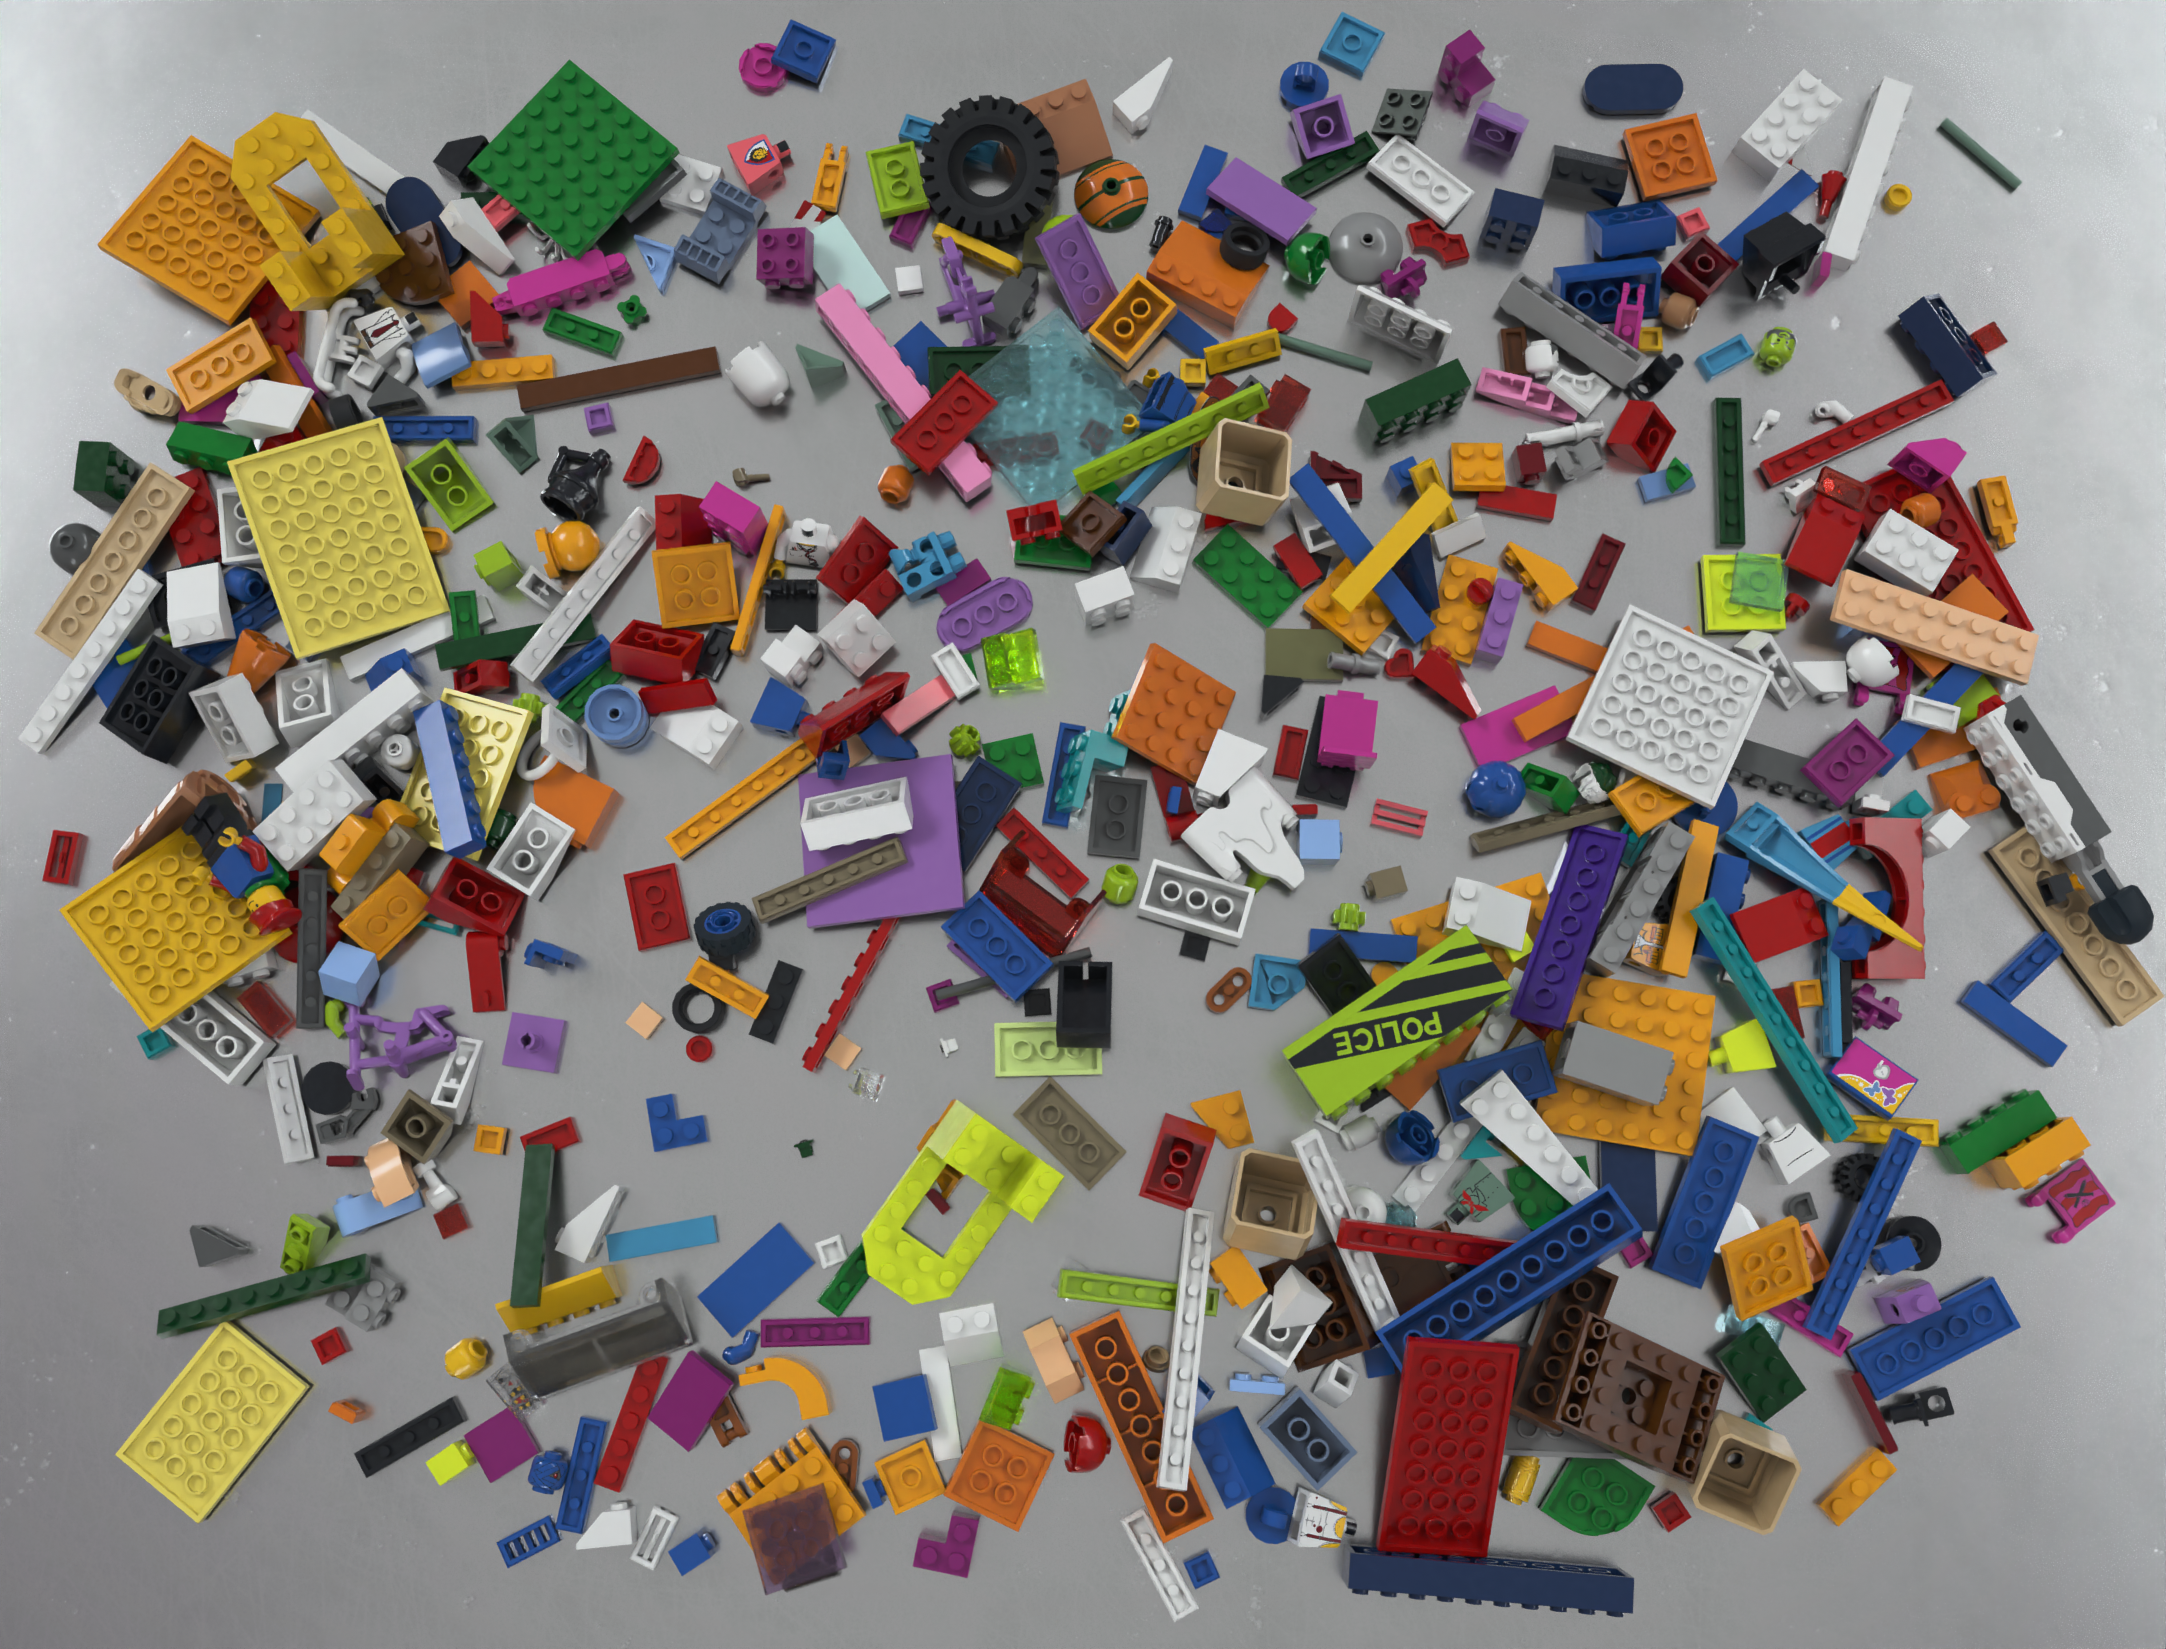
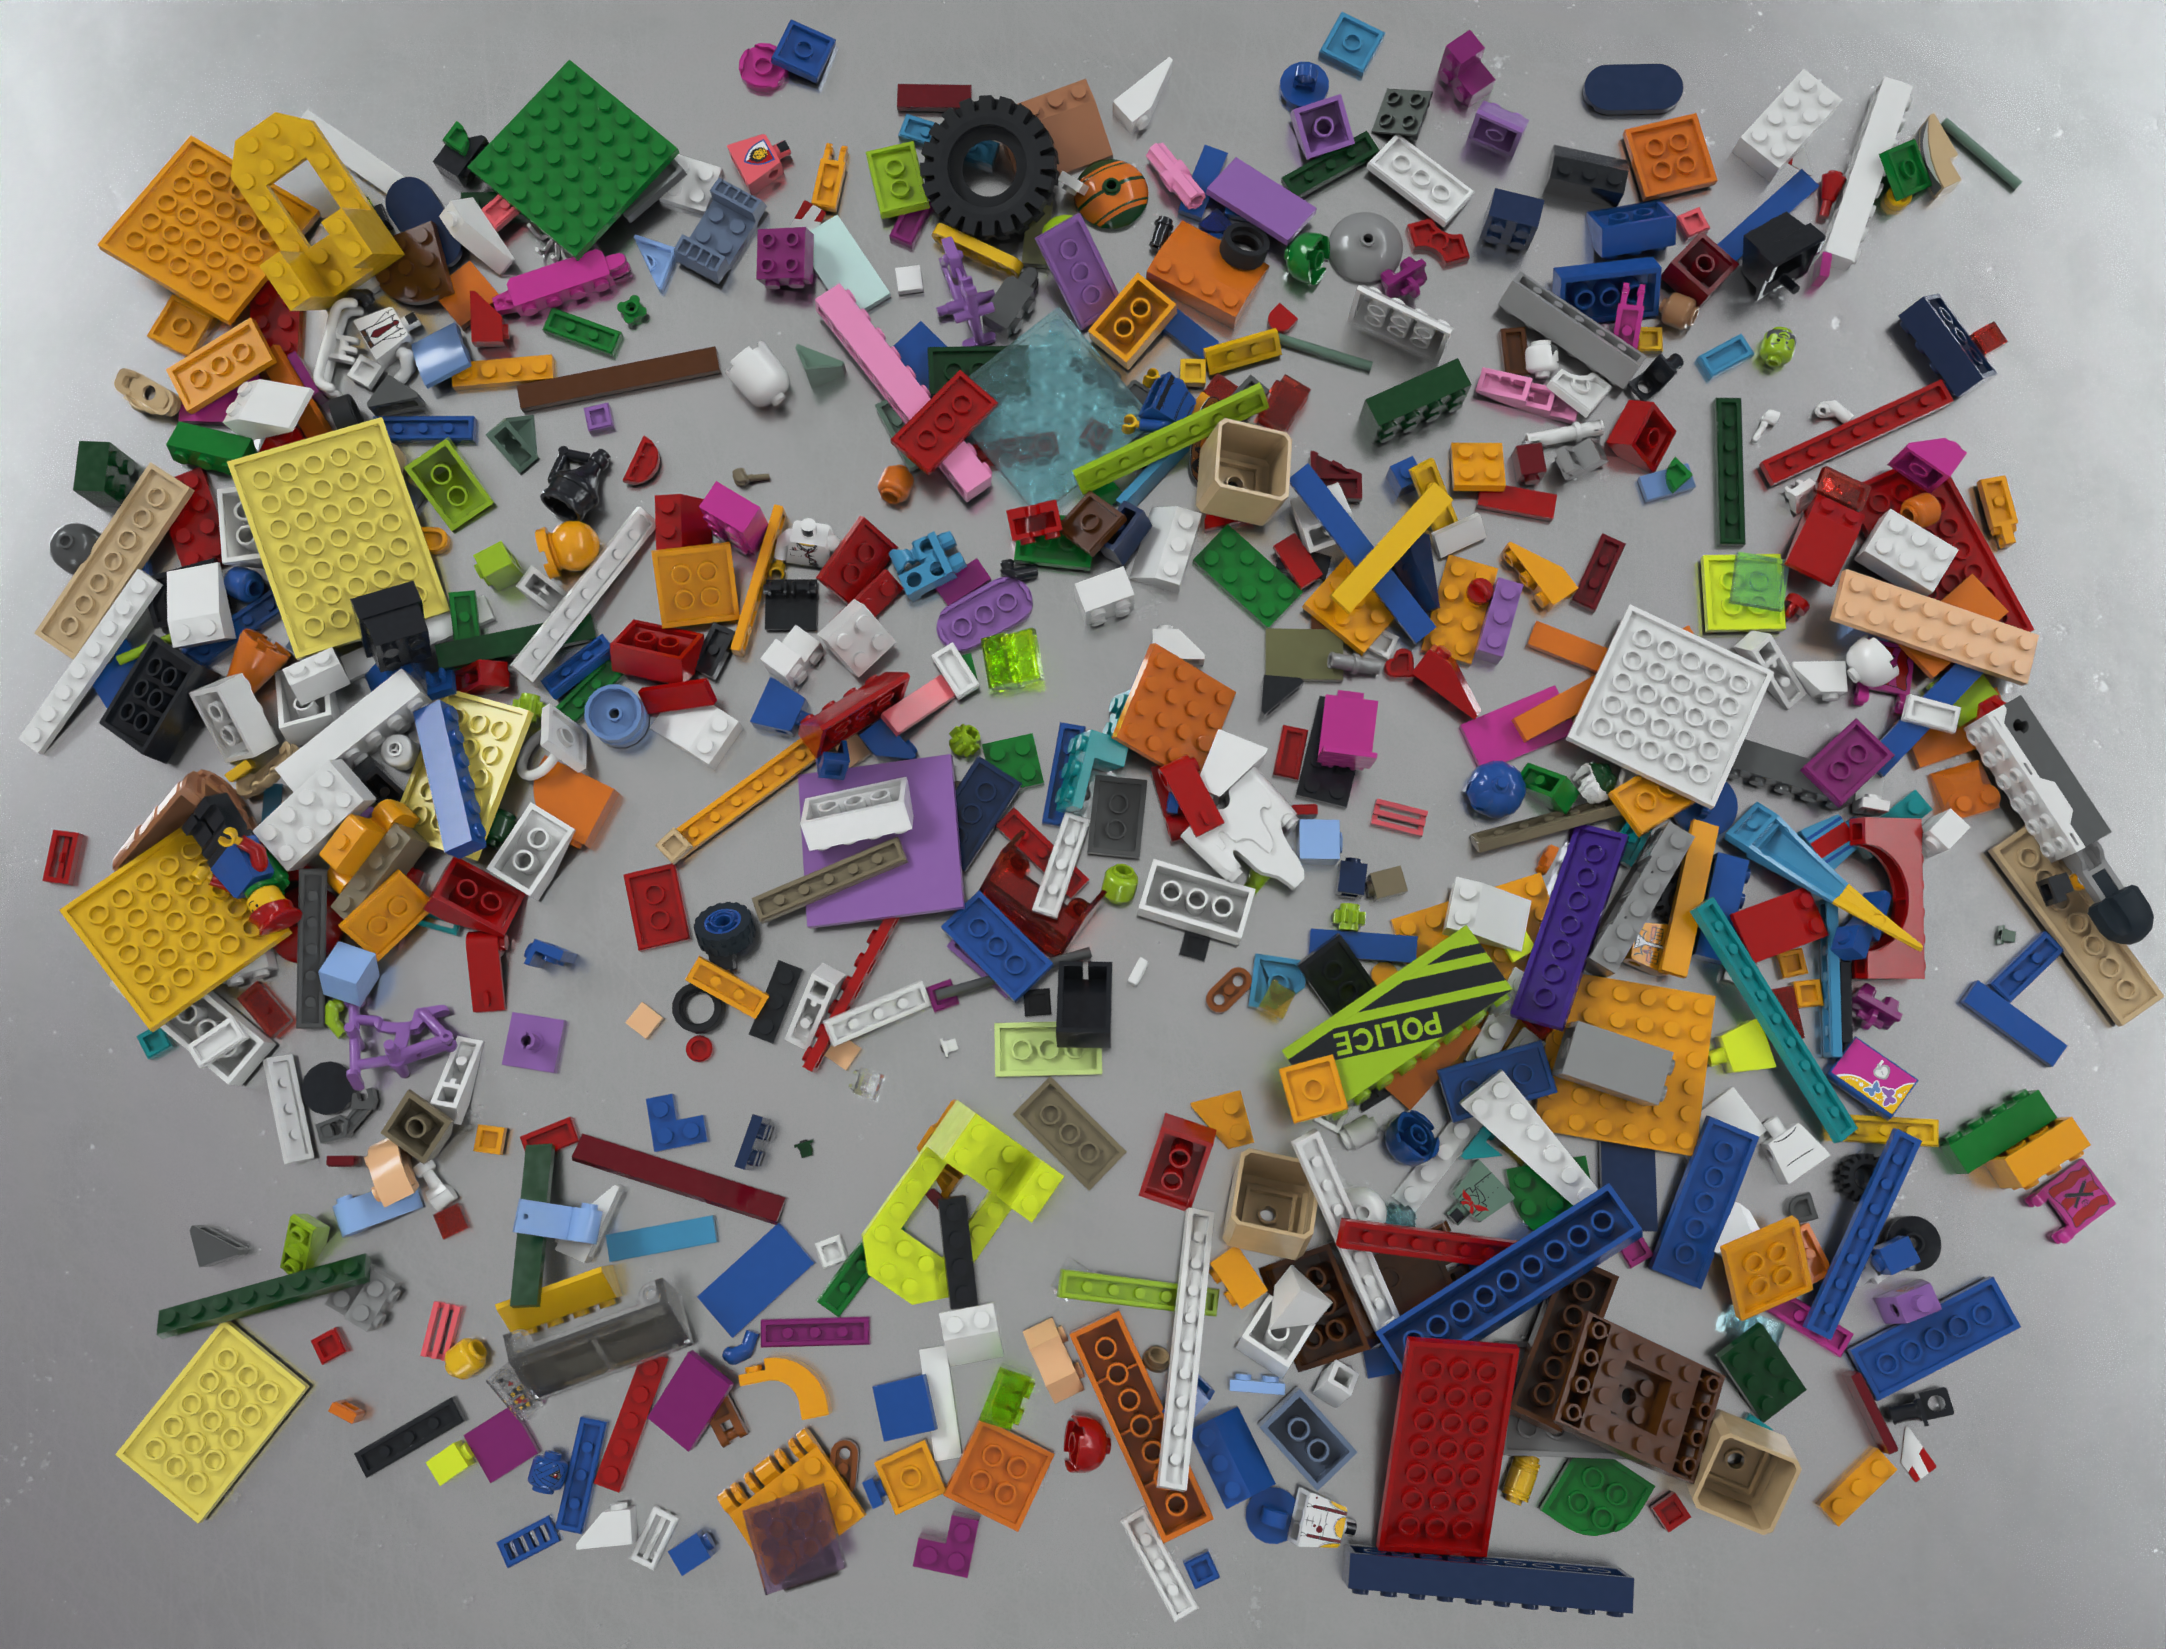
none -> light orange tile [147,294,218,357]
none -> white tile [186,1015,249,1069]
none -> tan piece [236,741,299,800]
none -> white slope [282,647,351,706]
none -> black piece [350,581,432,673]
none -> coral tile [420,1301,463,1361]
none -> blue tile [425,667,457,701]
none -> green tile [442,121,470,157]
none -> light blue door [512,1199,603,1245]
none -> dark red tile [572,1133,786,1225]
none -> tan tile [655,827,693,865]
none -> dark blue plate [734,1114,773,1171]
none -> white slope [784,963,846,1050]
none -> white tile [823,980,931,1047]
none -> dark red tile [897,84,972,112]
none -> black plate [937,1195,978,1309]
none -> black arm [1000,559,1038,580]
none -> white tile [1032,812,1090,920]
none -> white plate [1058,170,1089,196]
none -> white tile [1127,957,1149,987]
none -> bright pink piece [1146,142,1206,210]
none -> white slope [1152,625,1205,666]
none -> red door [1158,754,1225,837]
none -> clear yellow panel [1257,979,1295,1022]
none -> light orange tile [1279,1054,1349,1124]
none -> dark blue brick [1335,857,1368,899]
none -> orange tile [1535,844,1559,876]
none -> light orange tile [1774,947,1808,980]
none -> green tile [1879,139,1932,202]
none -> white sticker [1901,1426,1937,1482]
none -> tan slope [1919,113,1962,199]
none -> piece [1997,925,2016,945]

